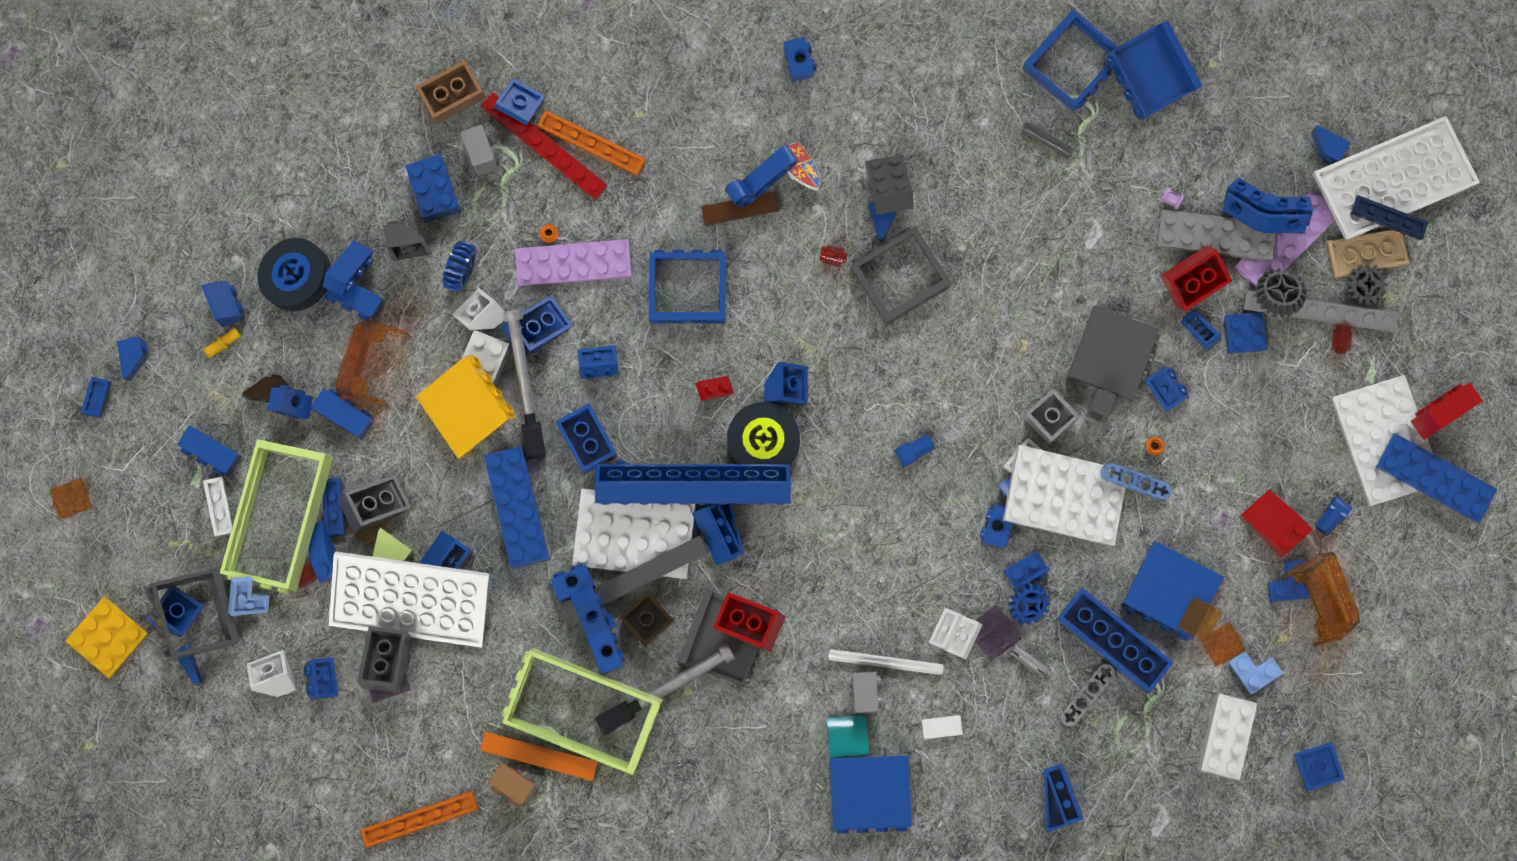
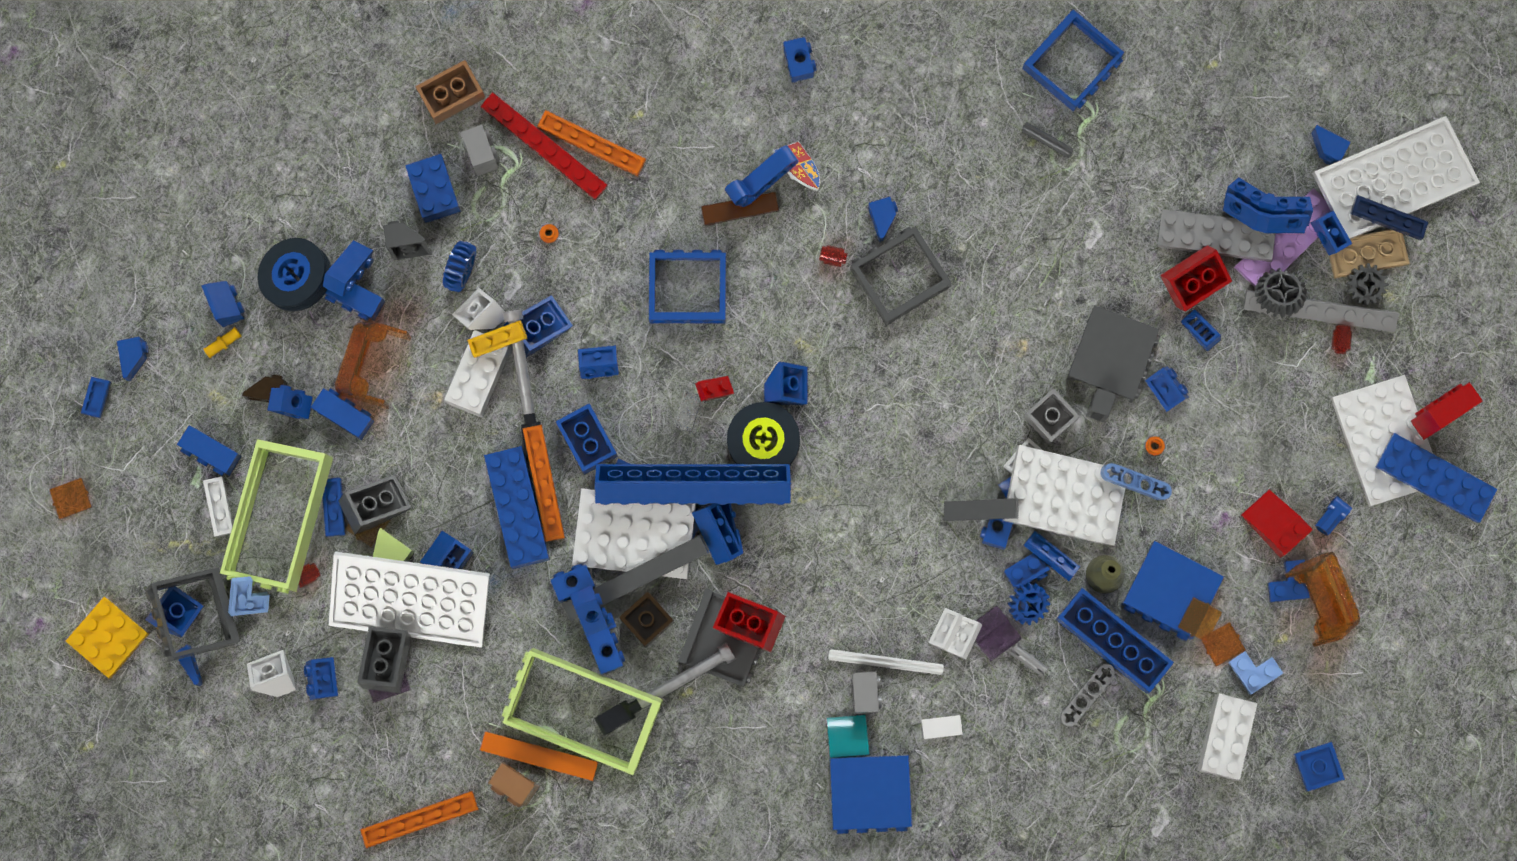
blue slope [309,521,337,583] -> none
yellow panel [416,355,516,459] -> none
blue plate [494,78,545,125] -> none
lavender plate [515,239,632,287] -> none
dark grey brick [865,155,914,215] -> none
blue piece [894,434,935,467] -> none
blue wedge [1044,763,1084,833] -> none
blue panel [1105,20,1203,120] -> none
lavender bush [1160,187,1184,210] -> none
blue plate [1224,312,1267,354] -> none
none -> yellow tile [467,320,528,358]
none -> orange tile [523,425,565,542]
none -> dark grey tile [944,498,1018,521]
none -> blue tile [1024,531,1080,581]
none -> olive cone [1086,555,1125,594]
none -> blue brick [1310,211,1352,255]

